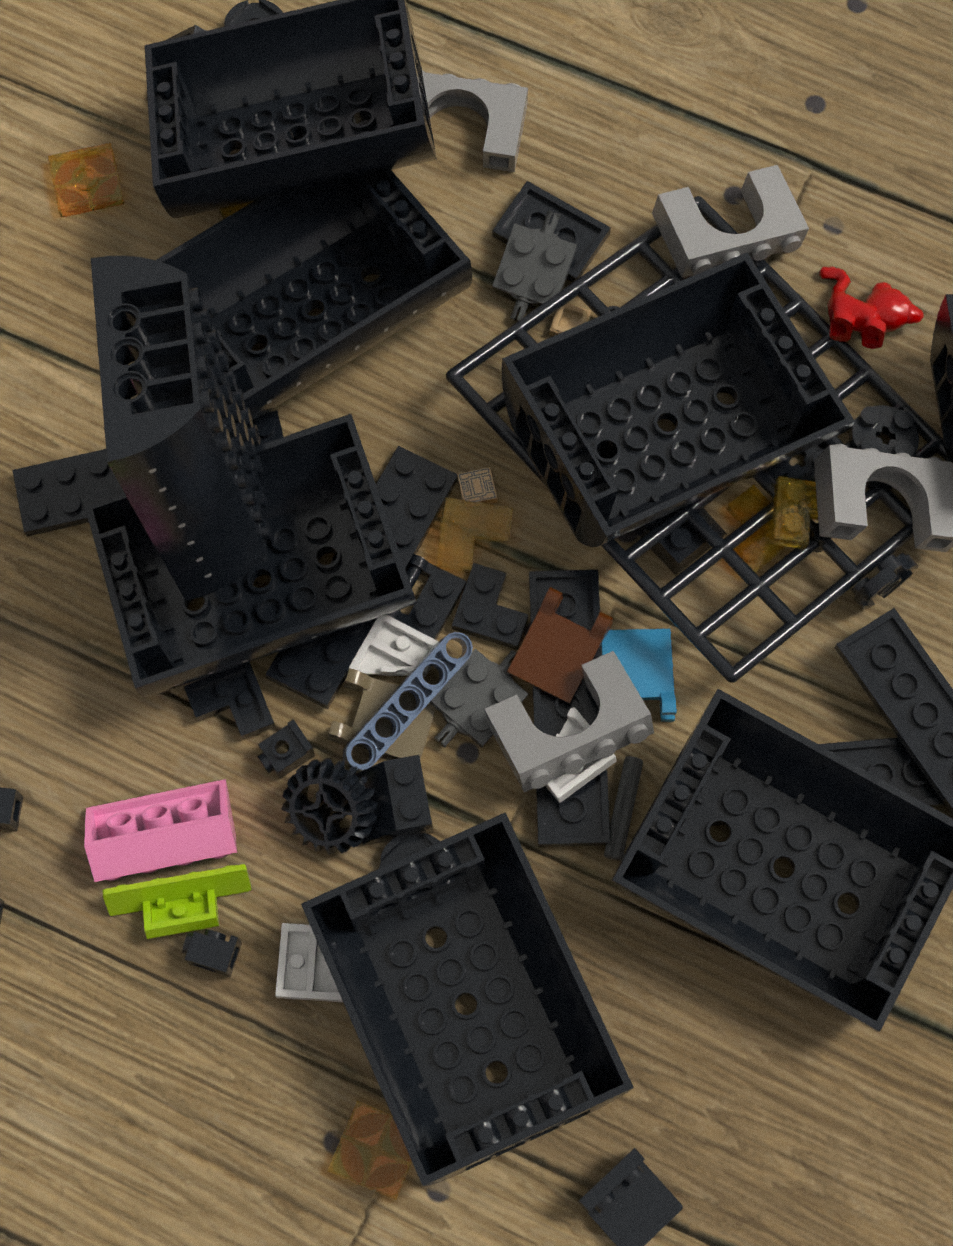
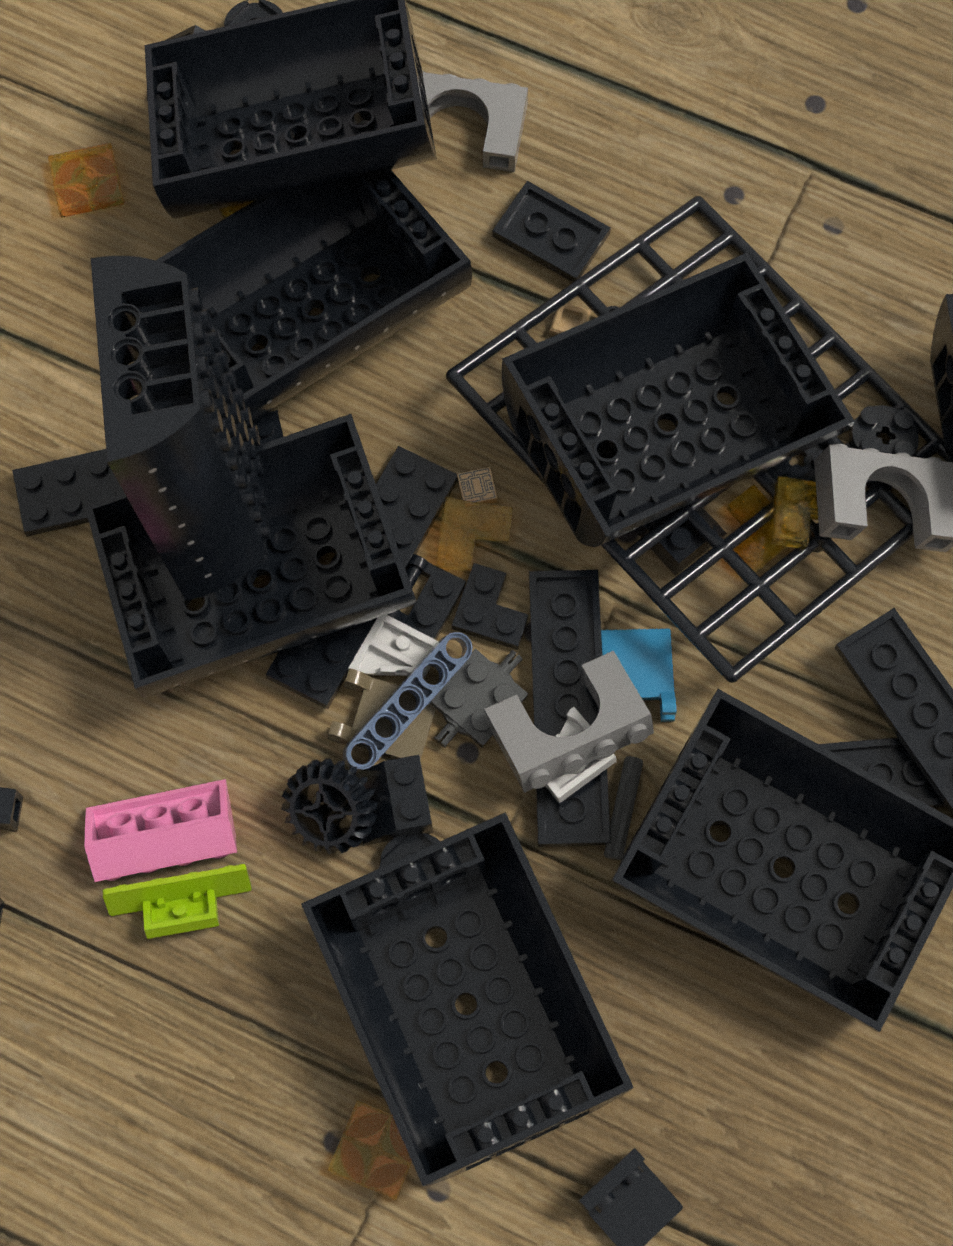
black brick [182,929,242,977] -> none
black plate [184,662,276,739] -> none
black brick [257,719,315,779] -> none
white wing [275,923,343,1002] -> none
dark grey plate [492,211,578,321] -> none
reddish brown flag [507,587,613,704] -> none
light grey arch [652,165,809,278] -> none
red animal [819,266,924,349] -> none
black plate [851,553,918,610] -> none

